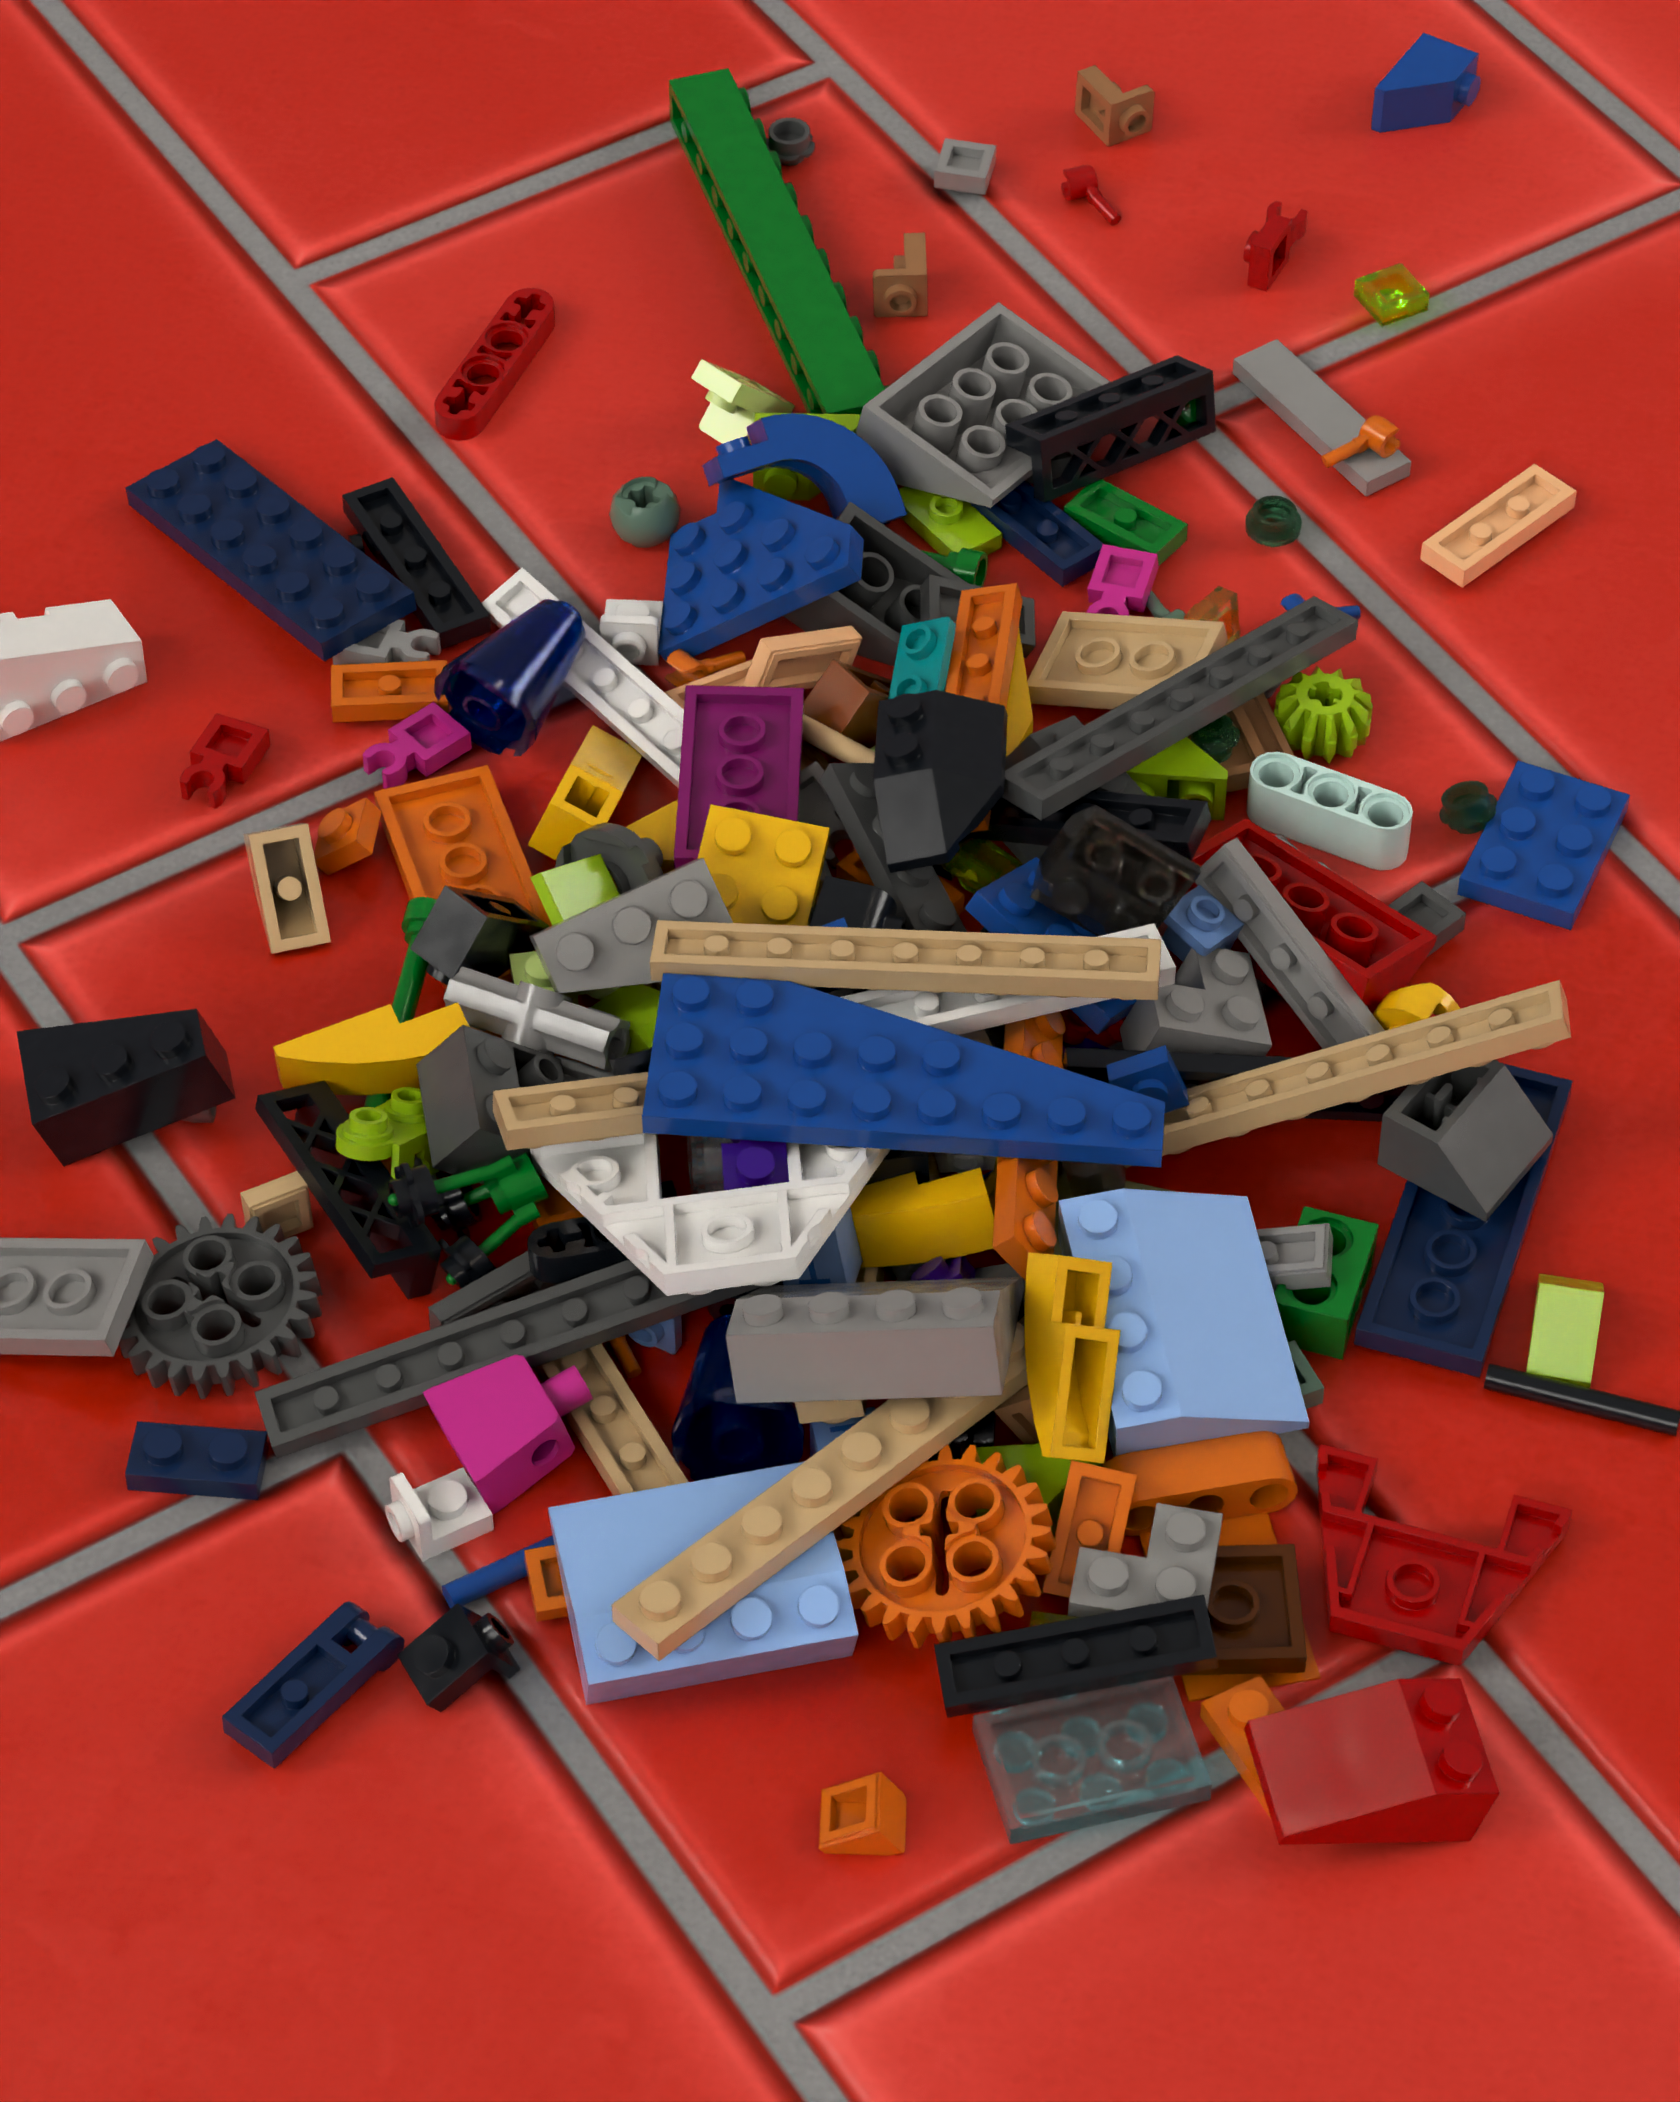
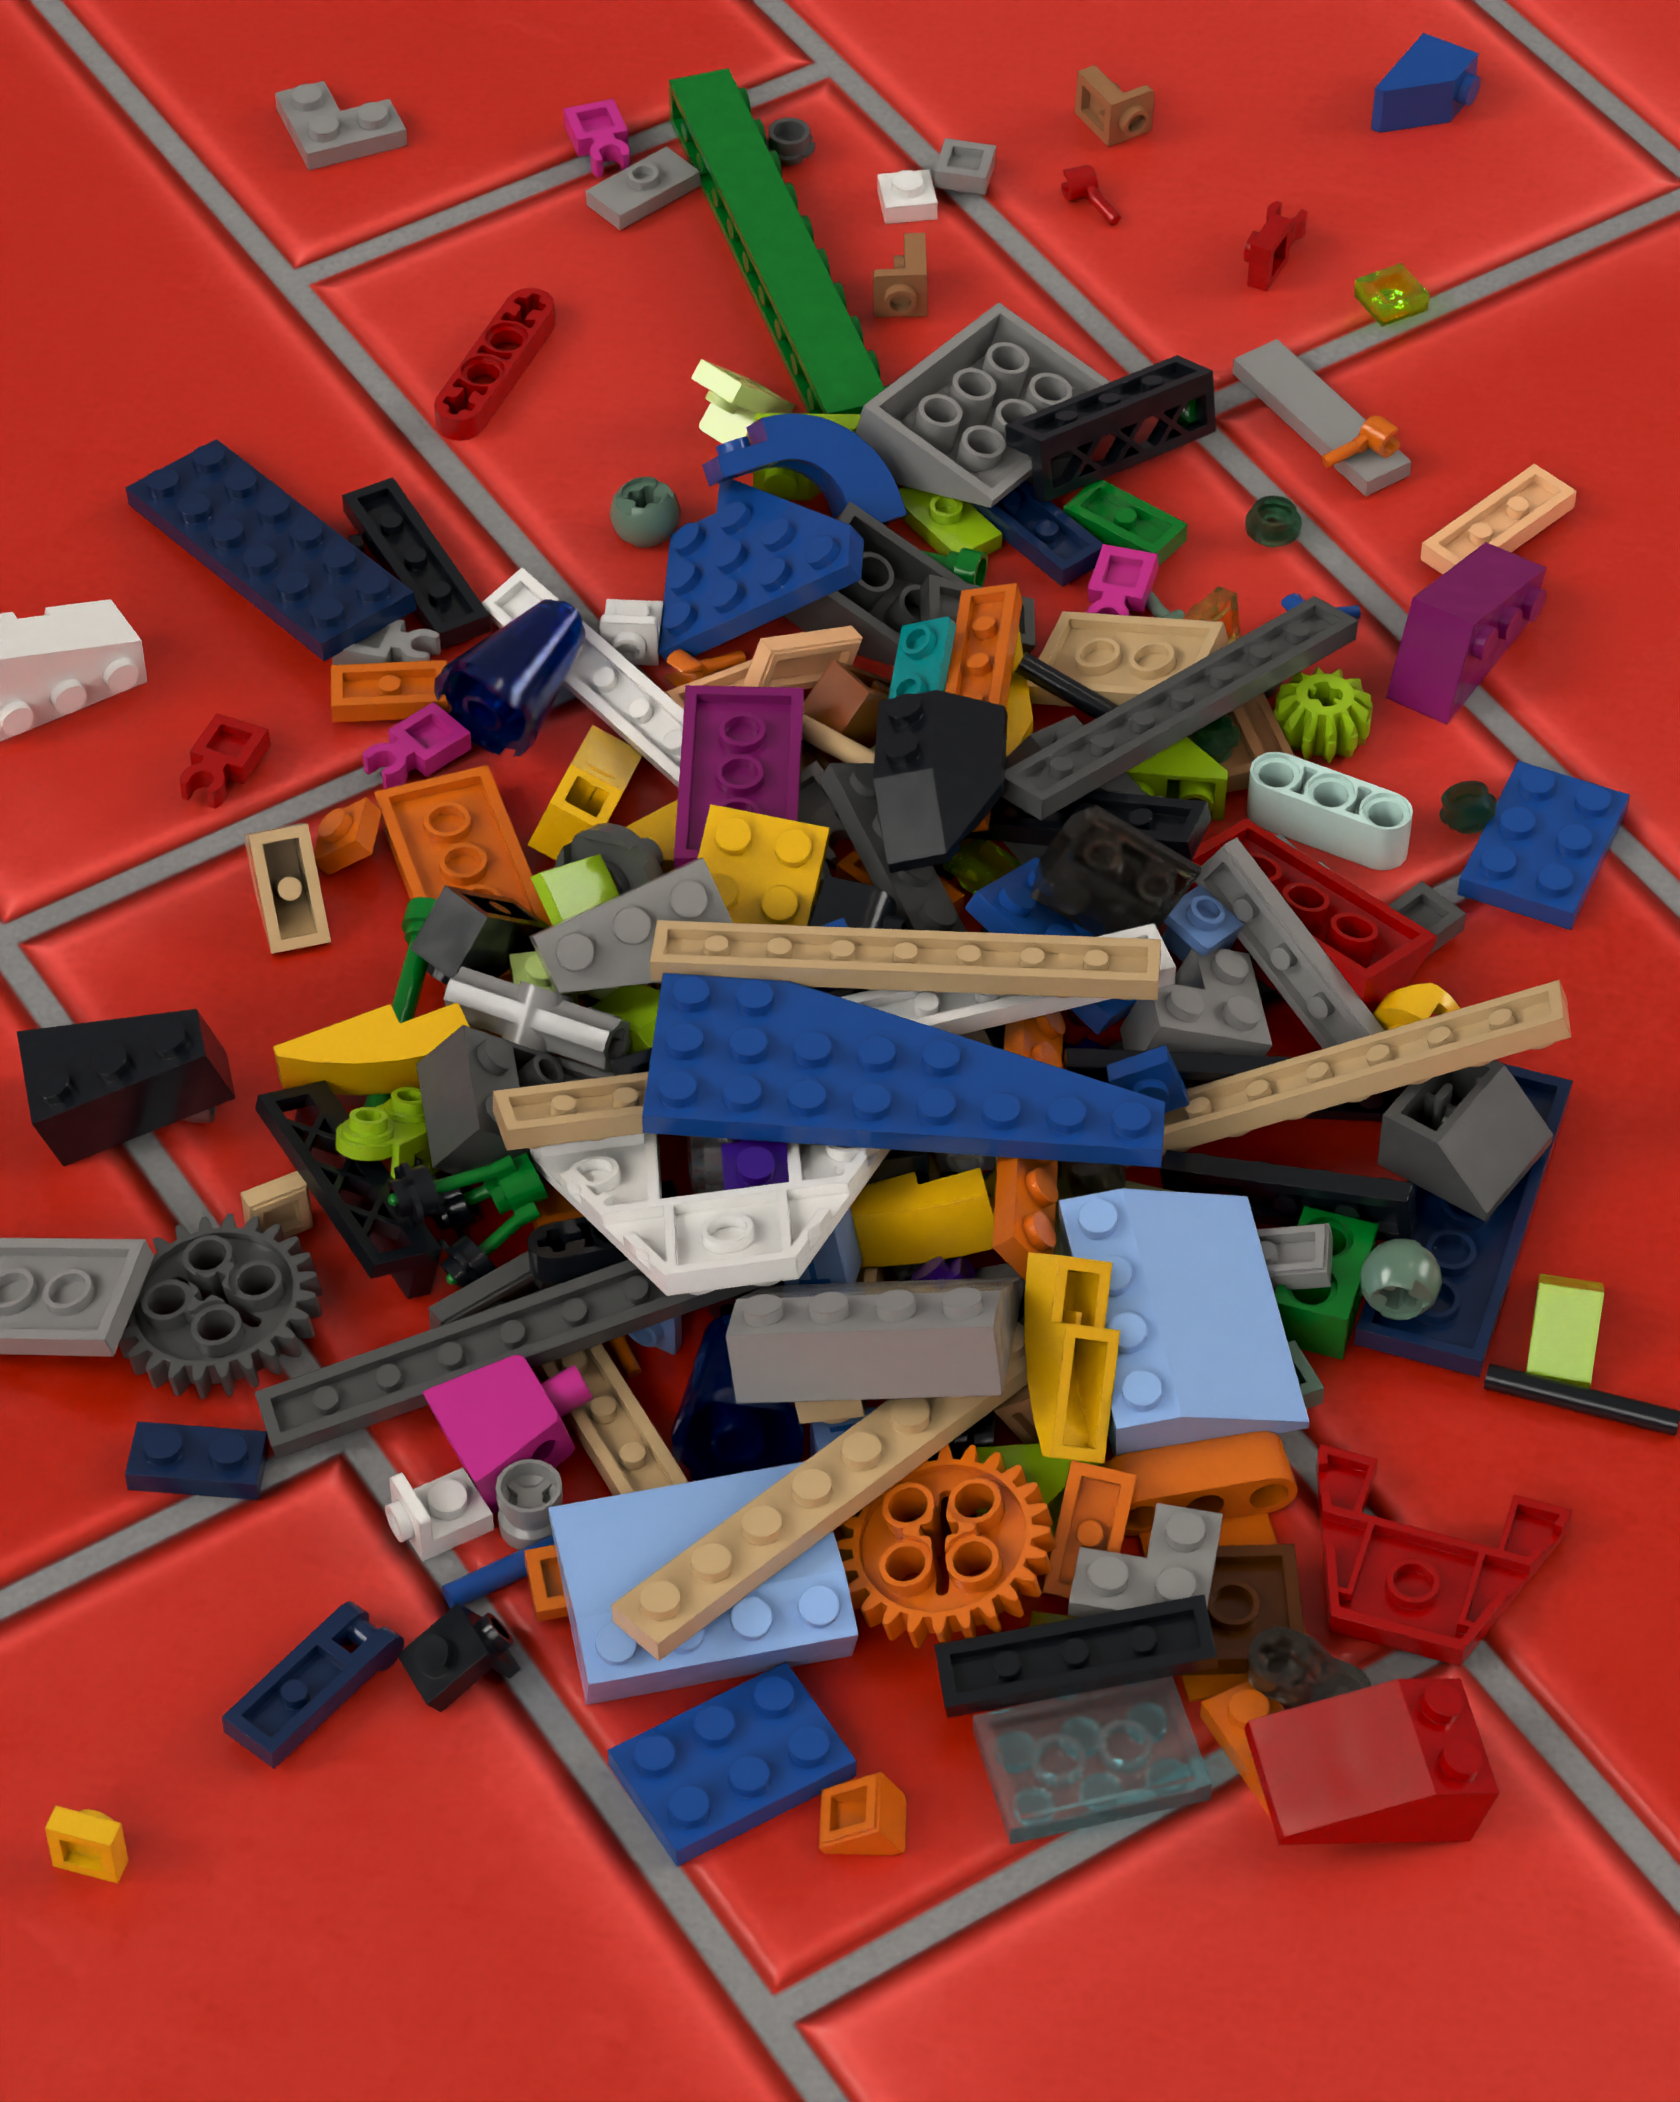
none -> yellow plate [45,1806,129,1884]
none -> light grey plate [275,81,408,171]
none -> light grey wheel [495,1459,563,1550]
none -> dark pink plate [563,99,630,177]
none -> light grey plate [586,146,701,230]
none -> blue plate [608,1662,857,1867]
none -> white plate [877,169,938,224]
none -> black bar [1015,652,1118,719]
none -> black plate [1160,1150,1418,1241]
none -> clear smoke piece [1246,1626,1371,1709]
none -> sand green piece [1359,1238,1442,1320]
none -> magenta wedge [1386,542,1546,725]

